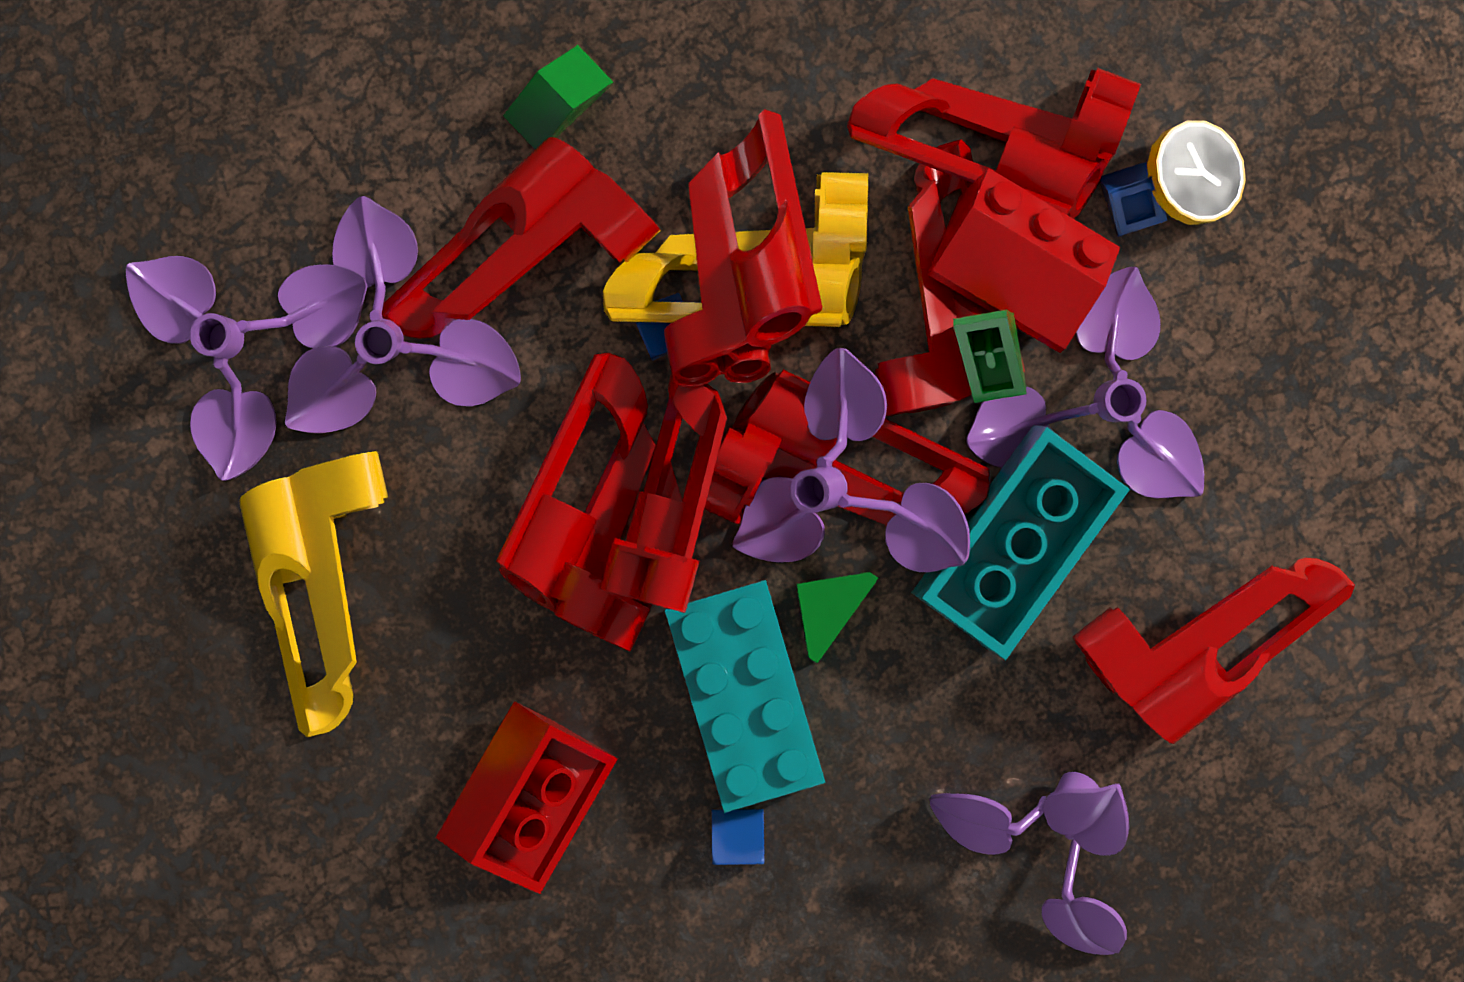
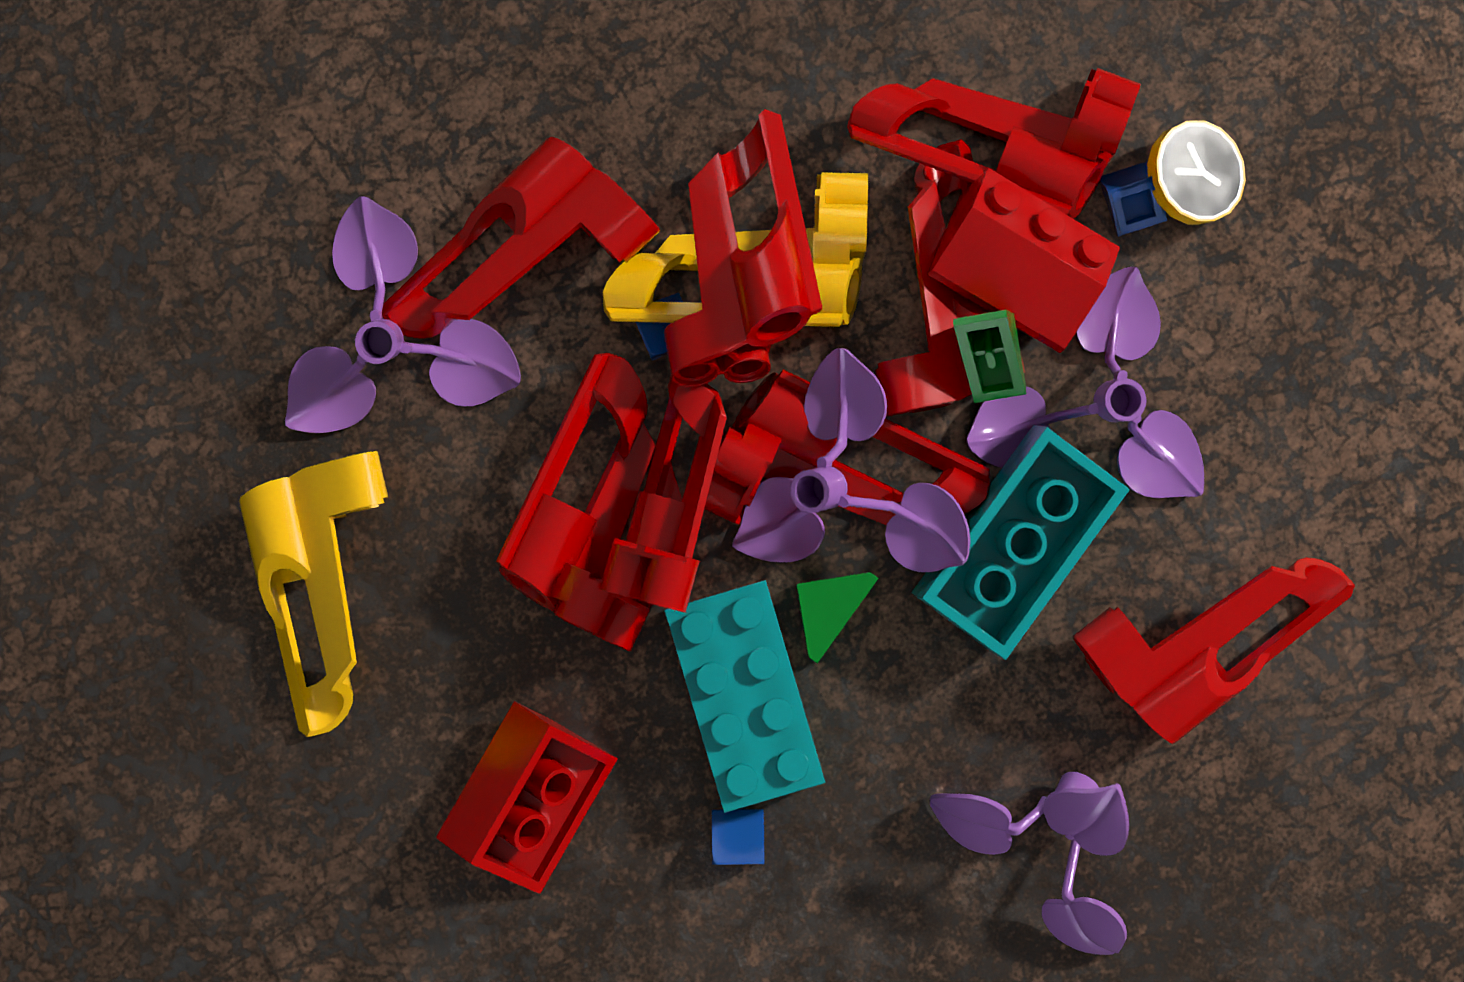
medium lavender plant [126,256,367,481] -> none
green slope [503,45,614,149] -> none

